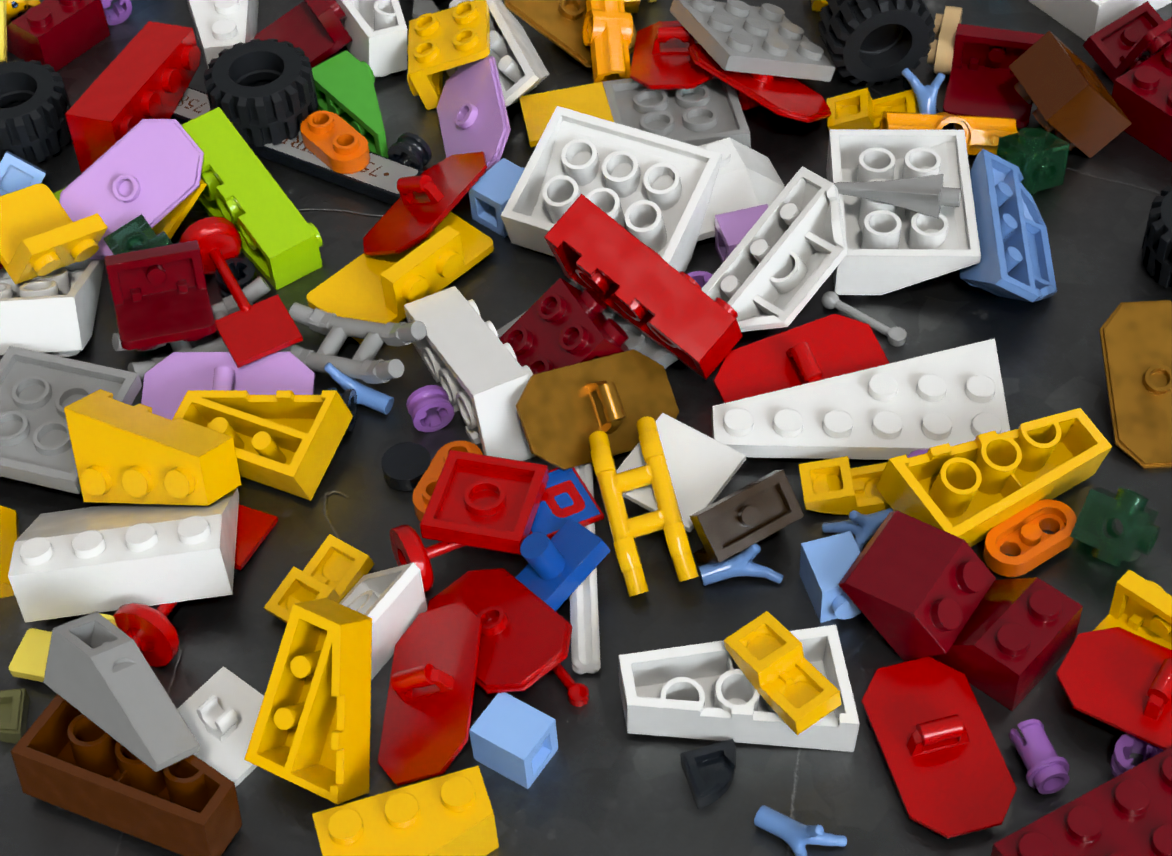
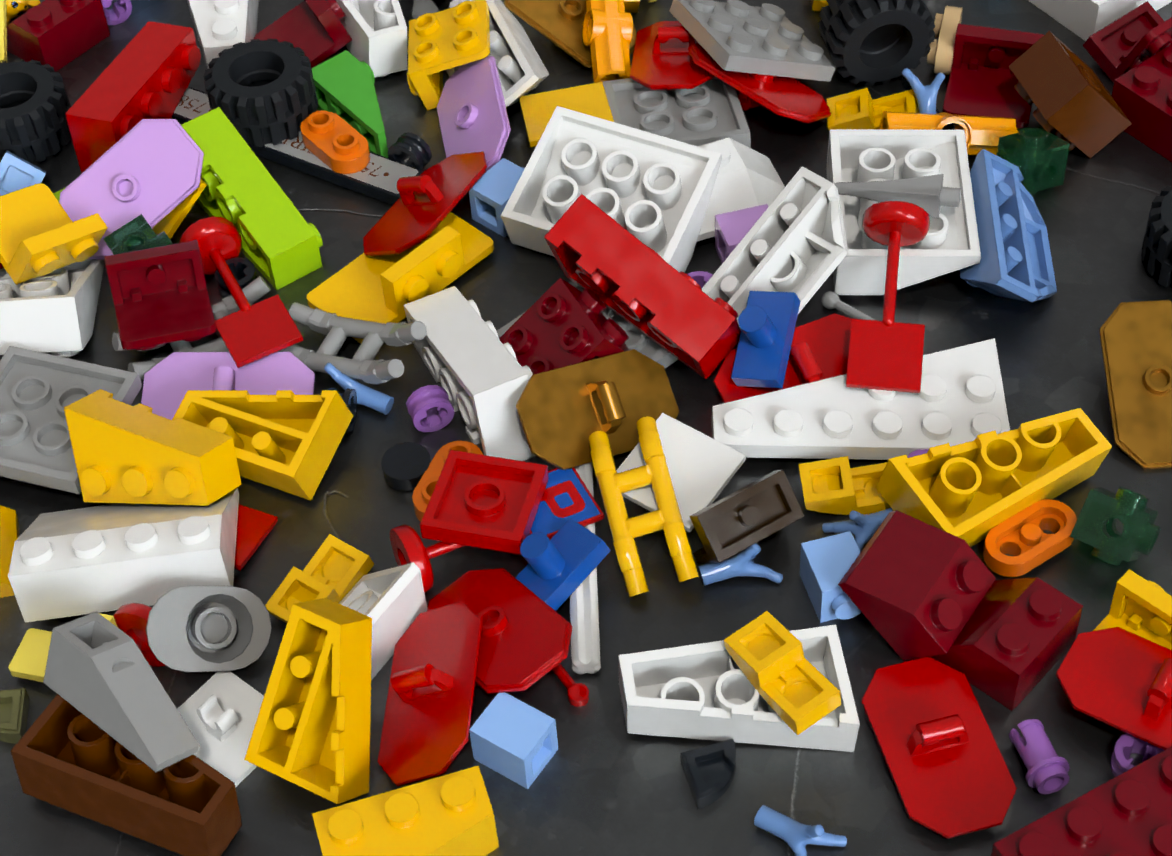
none -> light grey piece [146,586,272,672]
none -> blue tile [731,291,801,389]
none -> red piece [846,201,930,393]

